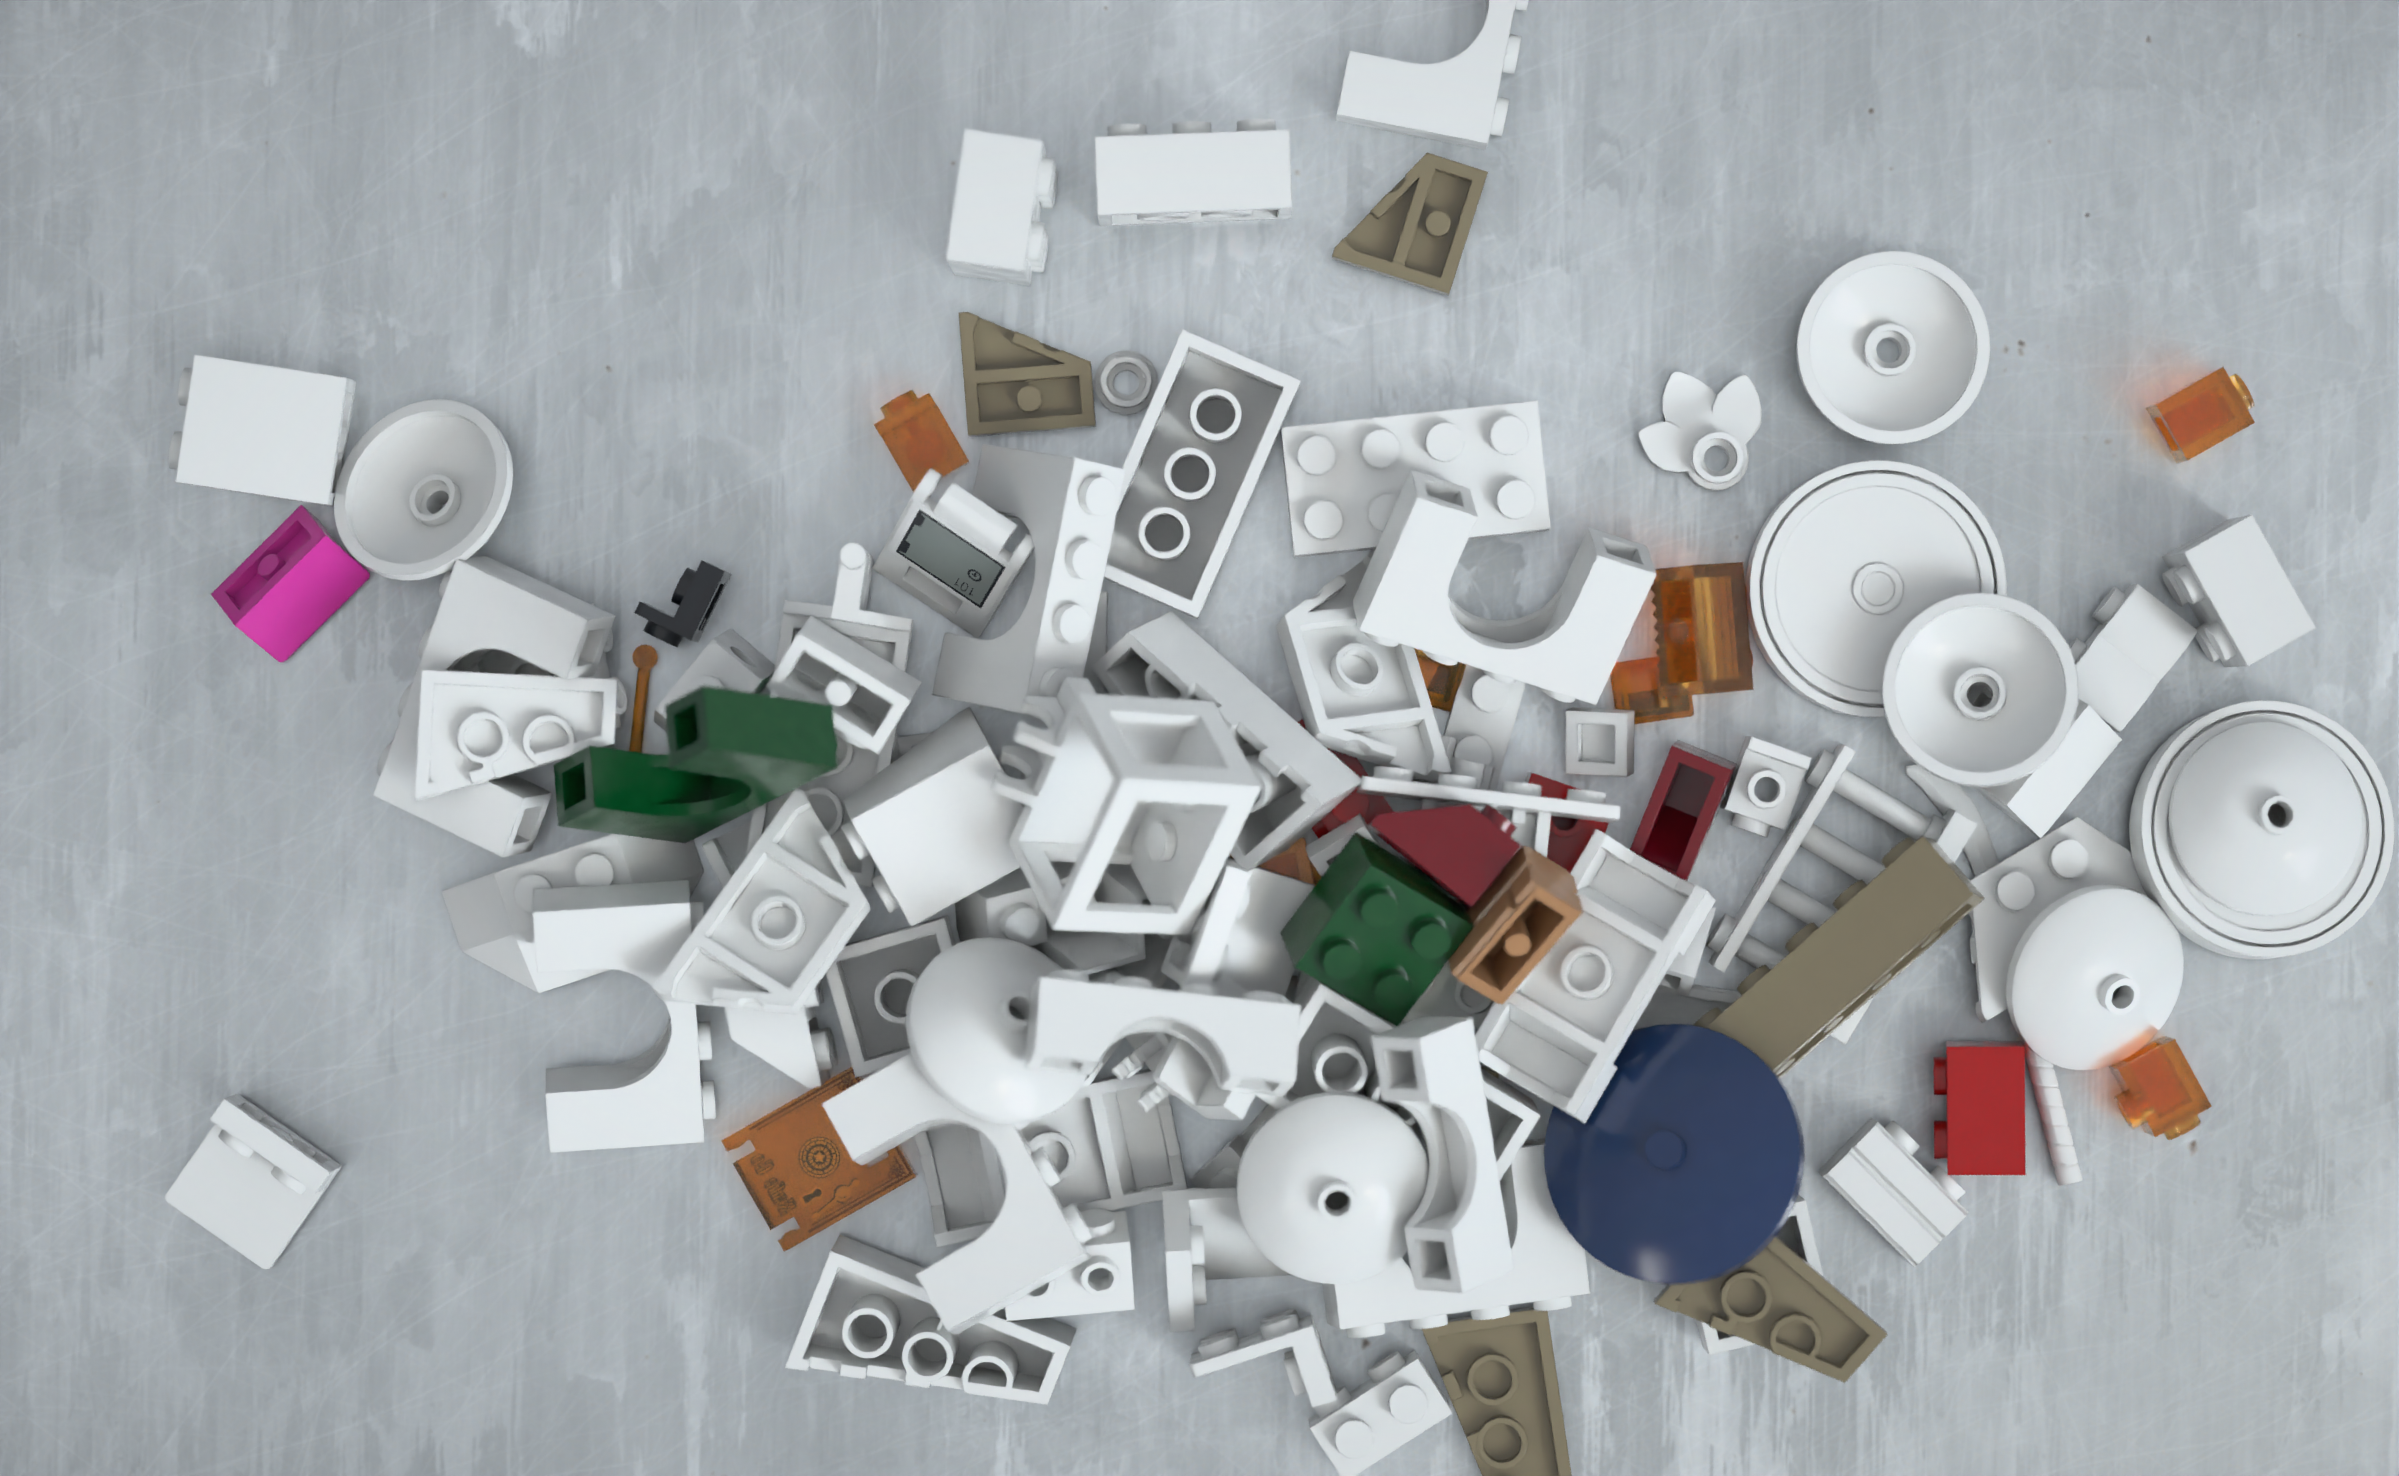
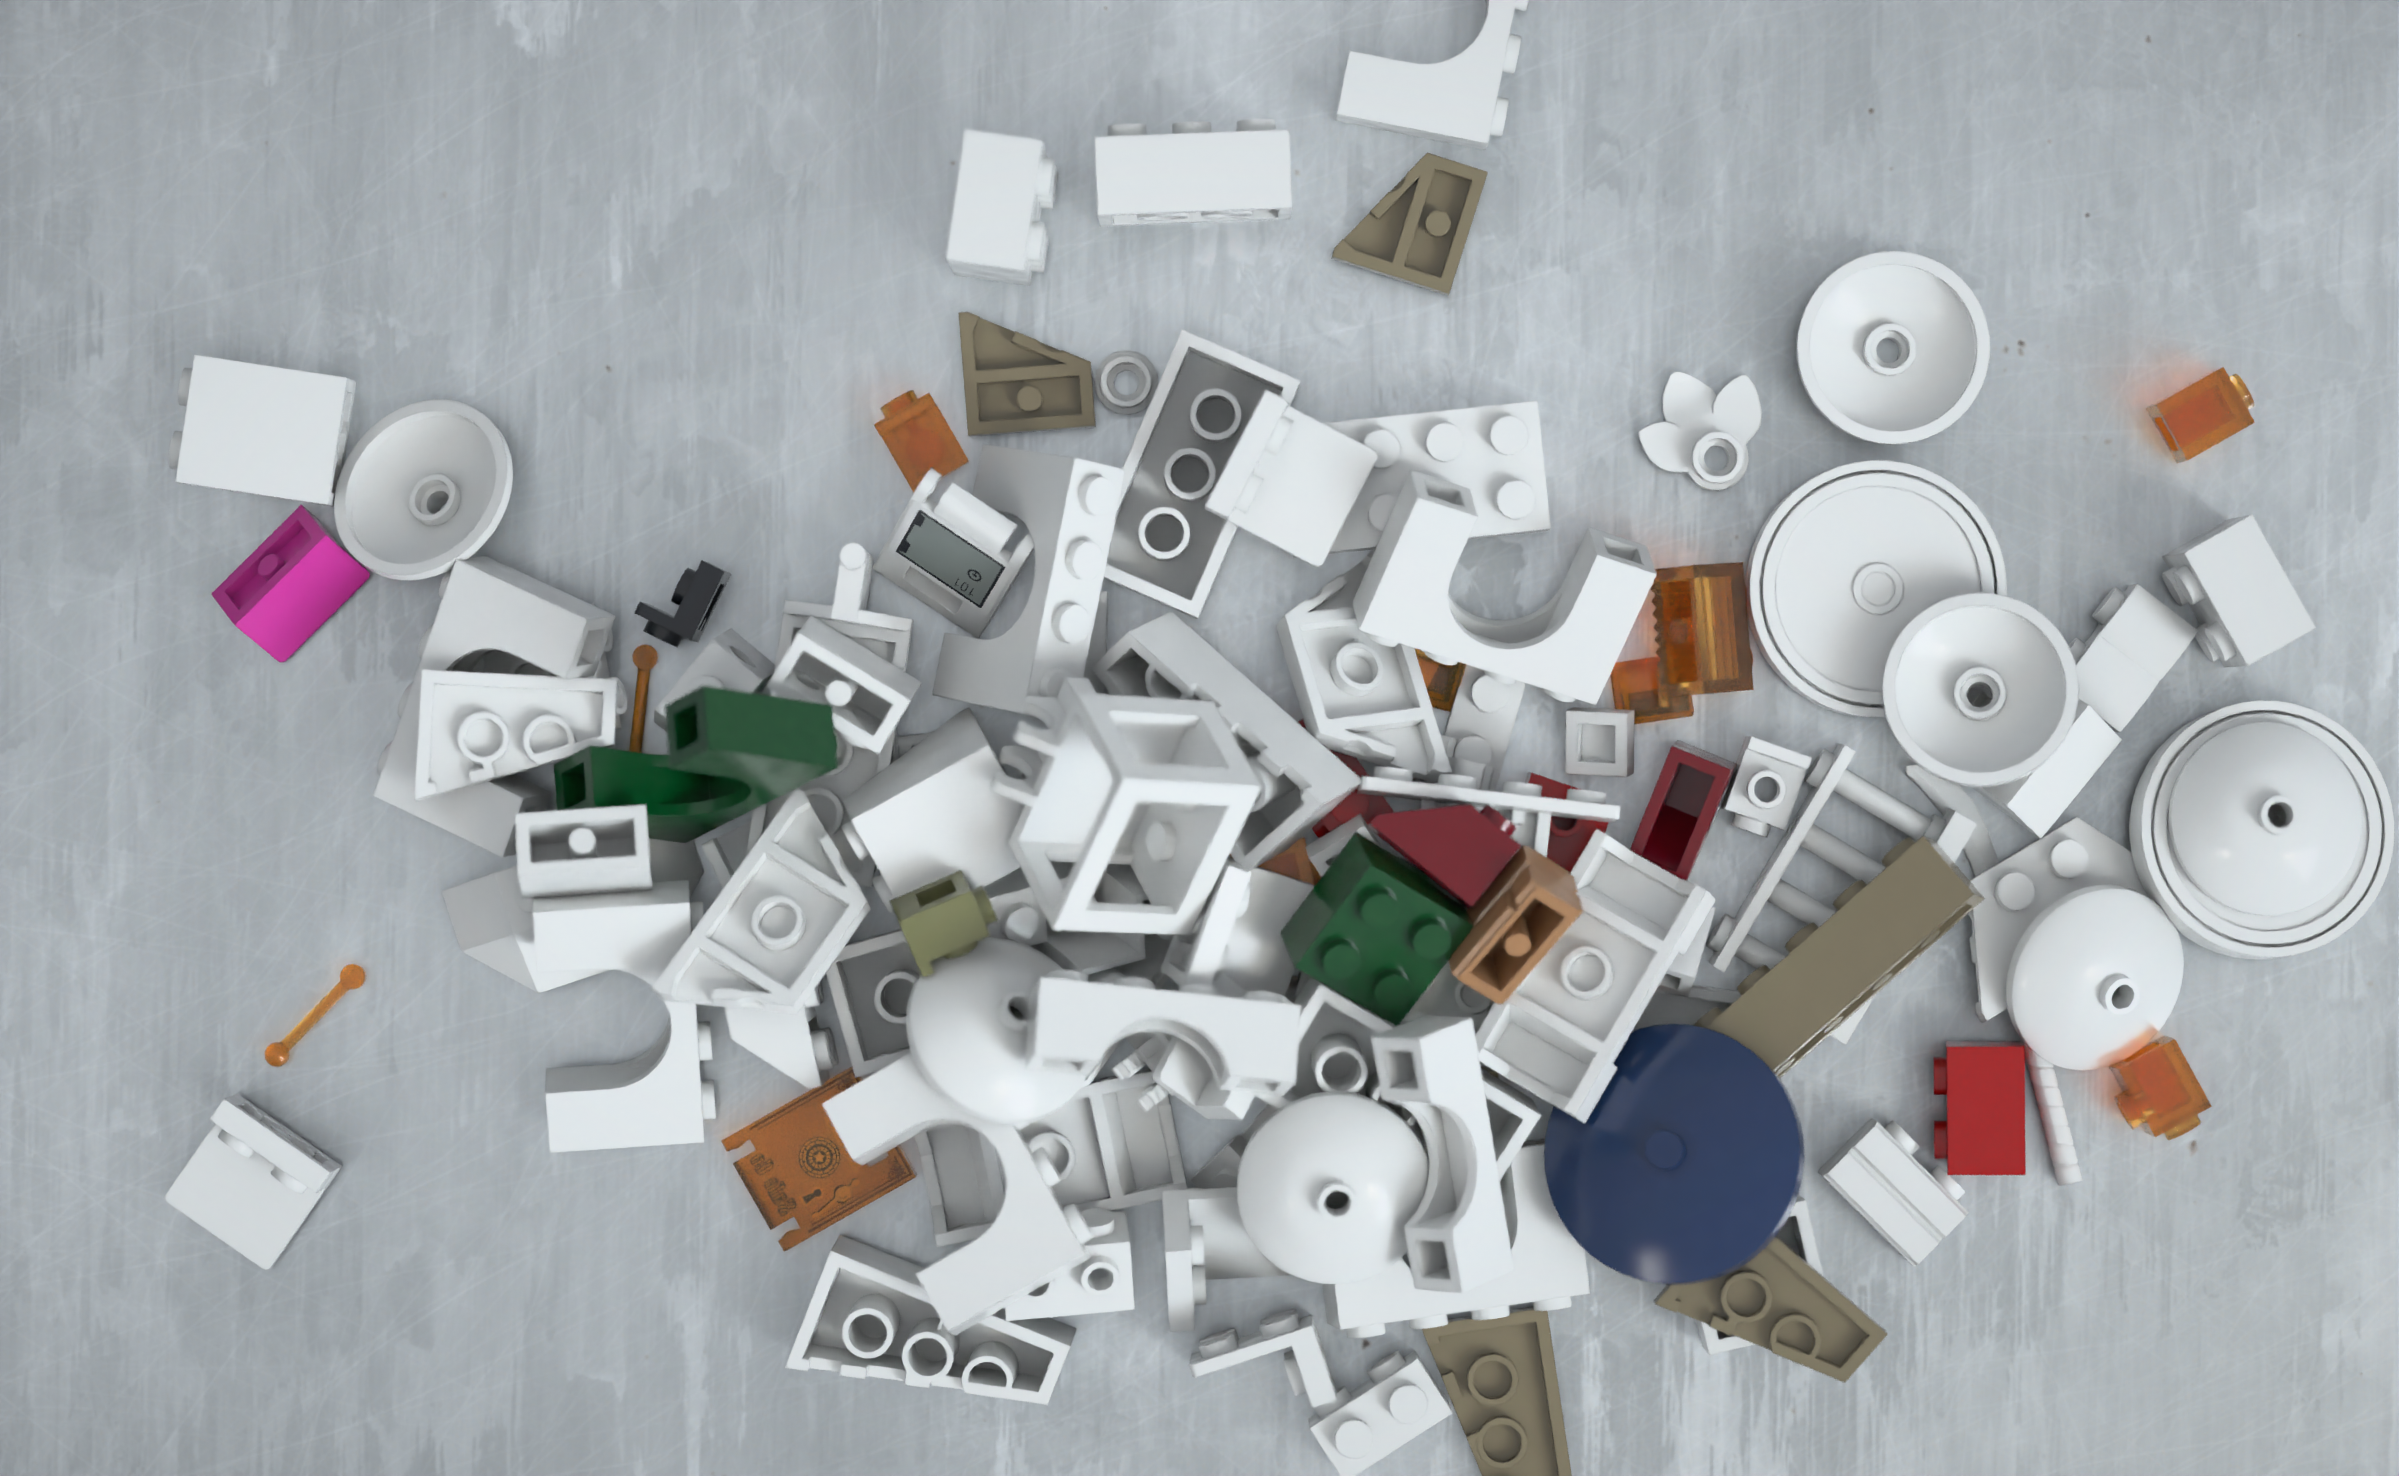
none -> clear orange hinge [264,964,367,1067]
none -> white brick [515,805,652,899]
none -> olive brick [890,870,998,978]
none -> white bracket [1205,390,1378,567]

